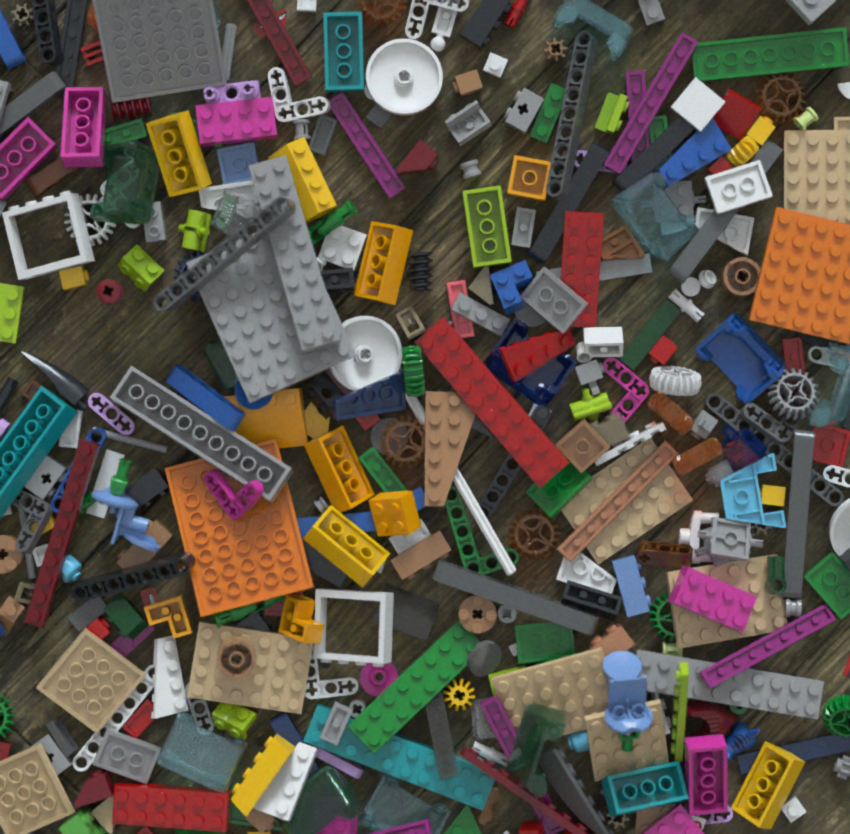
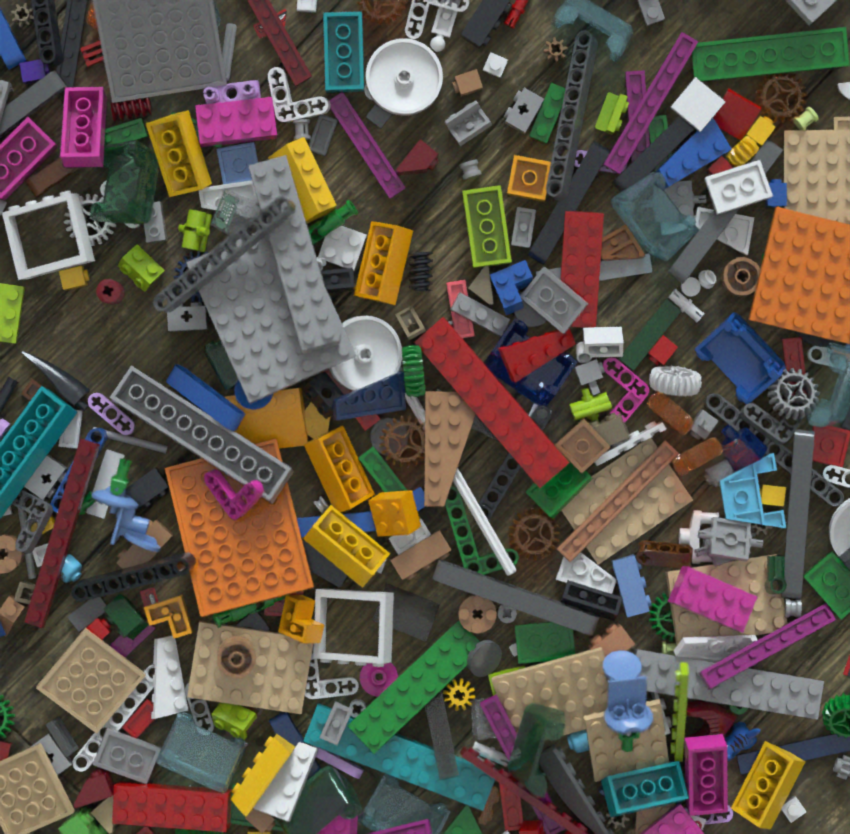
none -> dark purple brick [20,60,50,85]
none -> light grey brick [167,302,208,332]
none -> red plate [499,771,523,831]
none -> white wing [674,635,757,663]
none -> blue brick [765,179,787,208]

